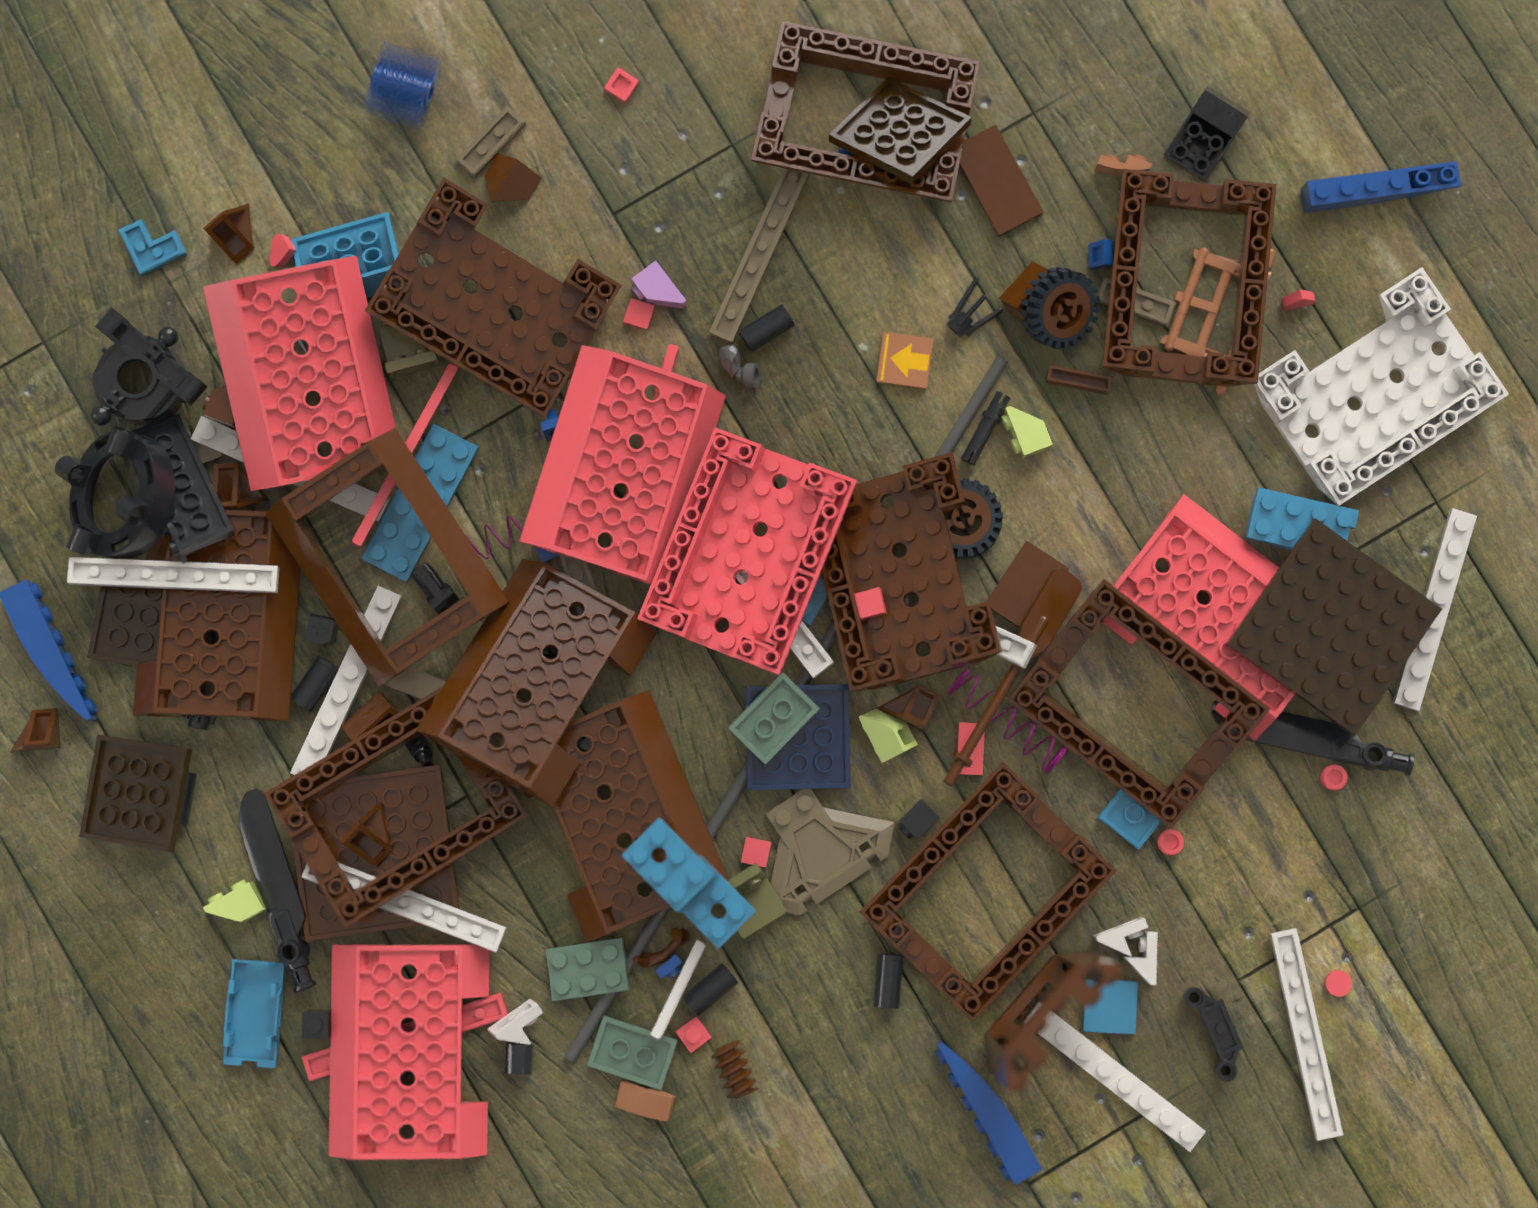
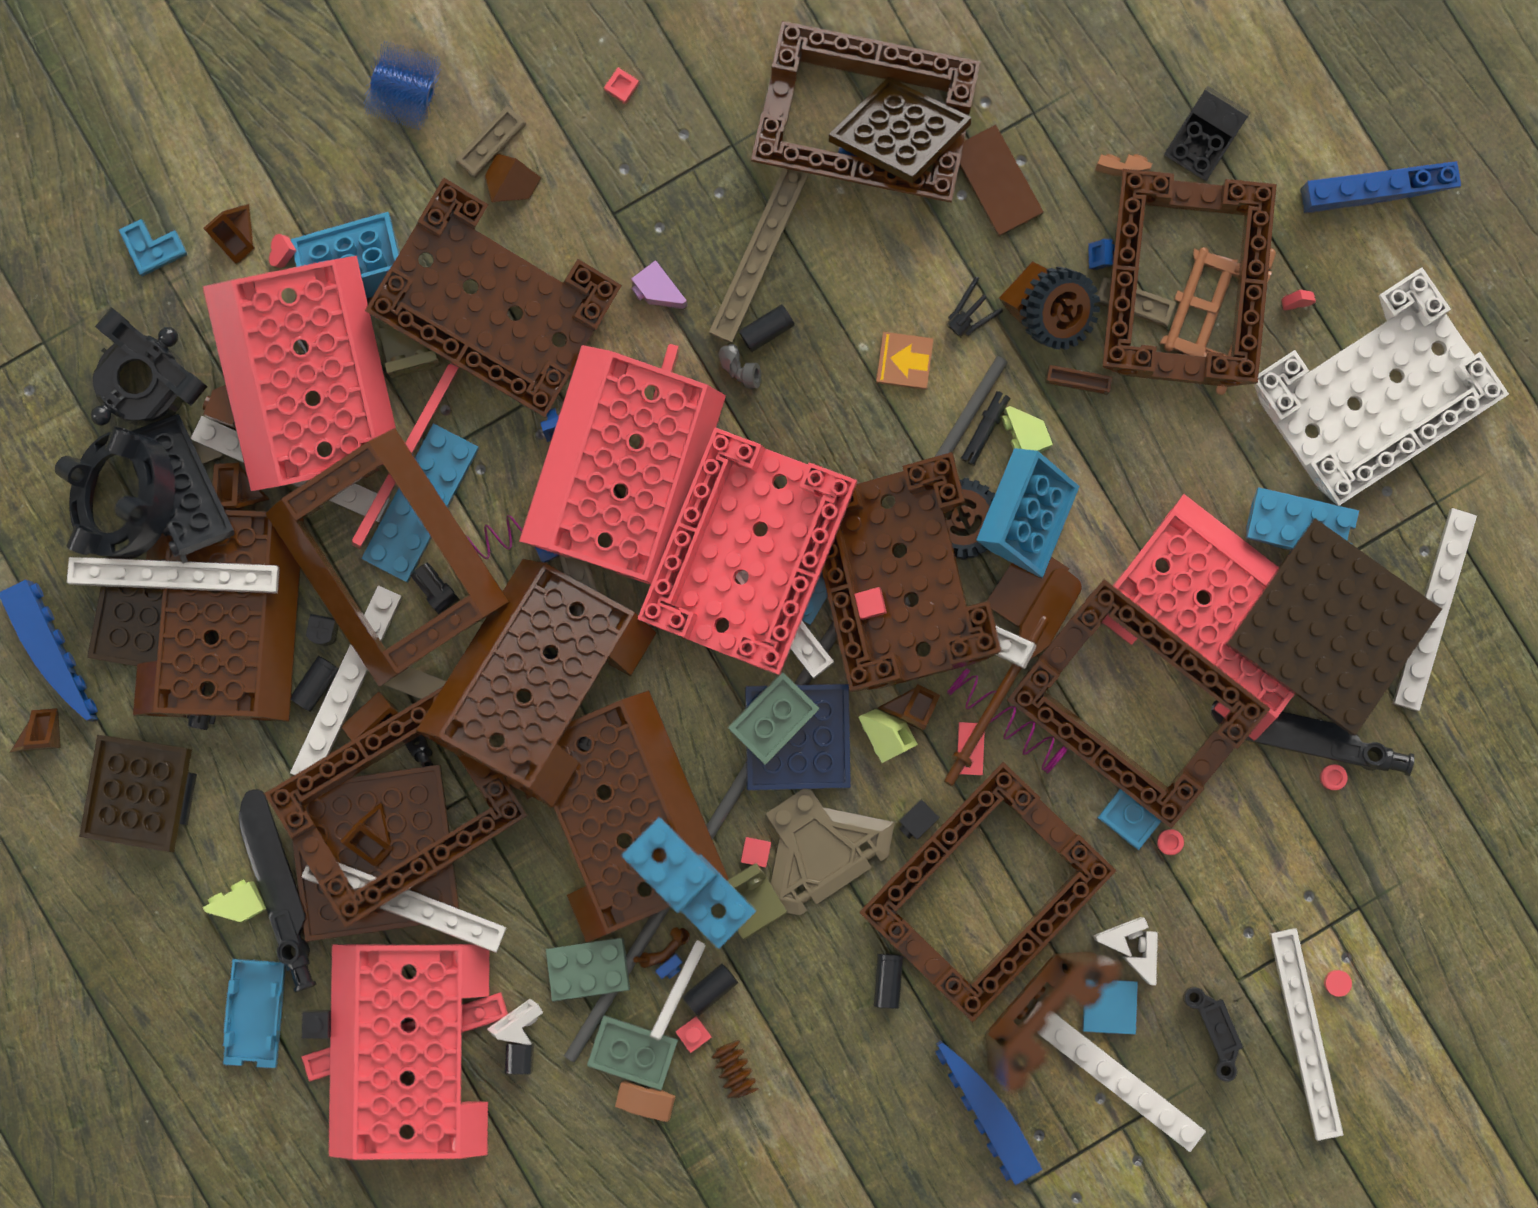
coral tile [623,298,655,331] -> none
none -> dark azure slope [977,448,1080,577]

